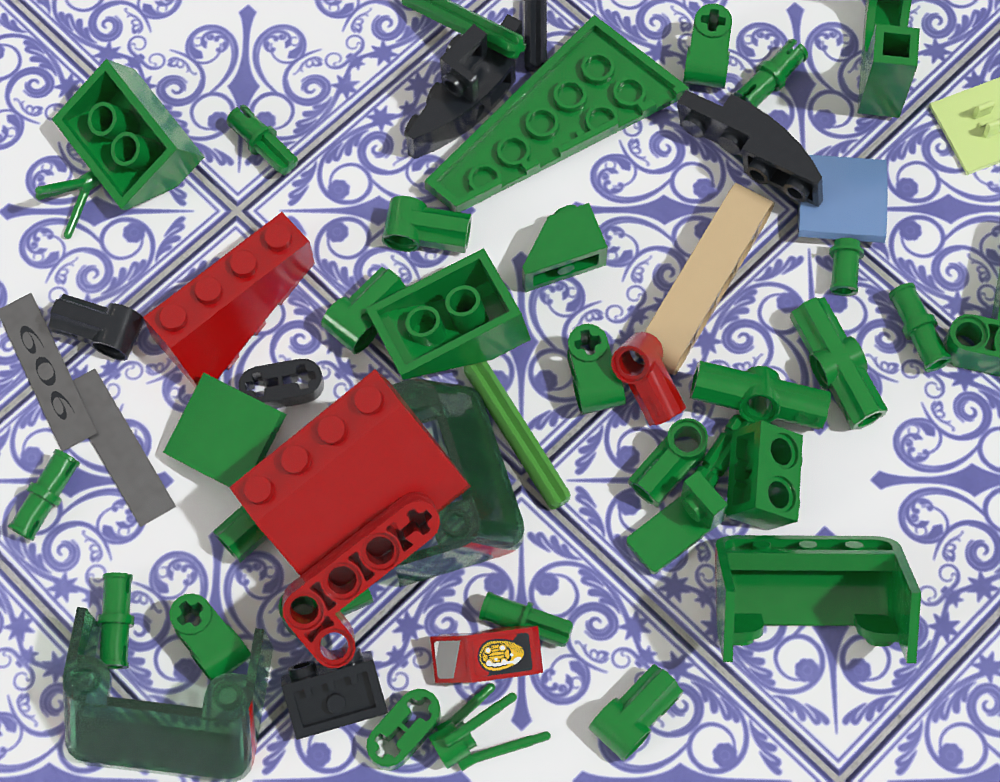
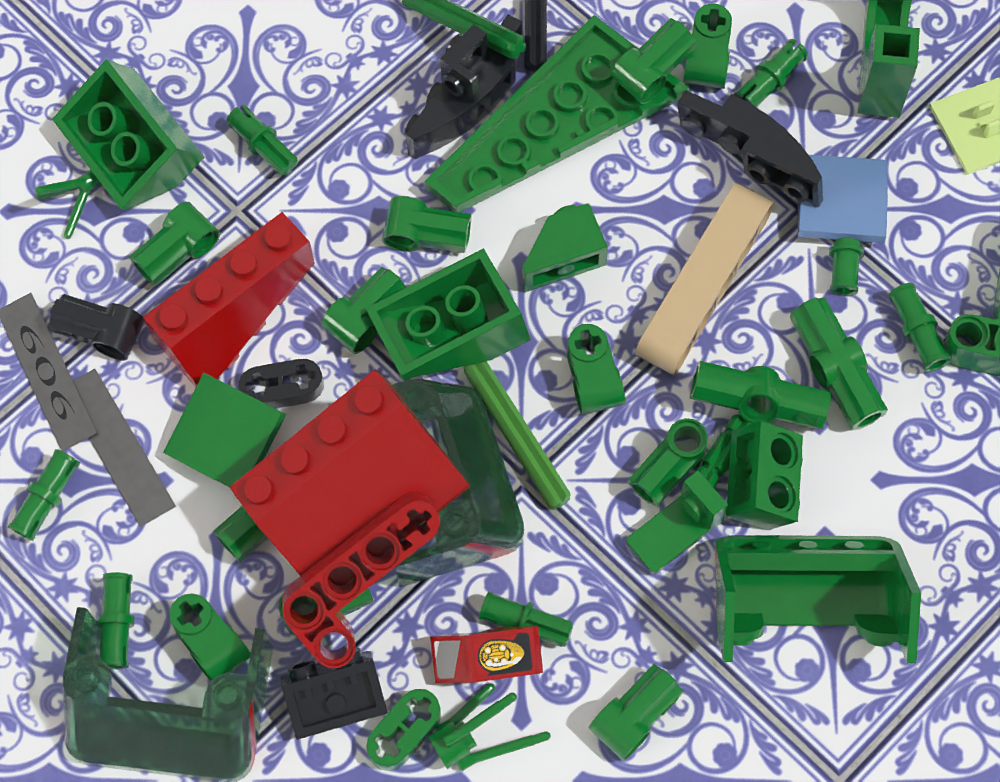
red piece [611,332,686,426] -> none
none -> green piece [129,202,220,287]
none -> green piece [611,18,697,104]

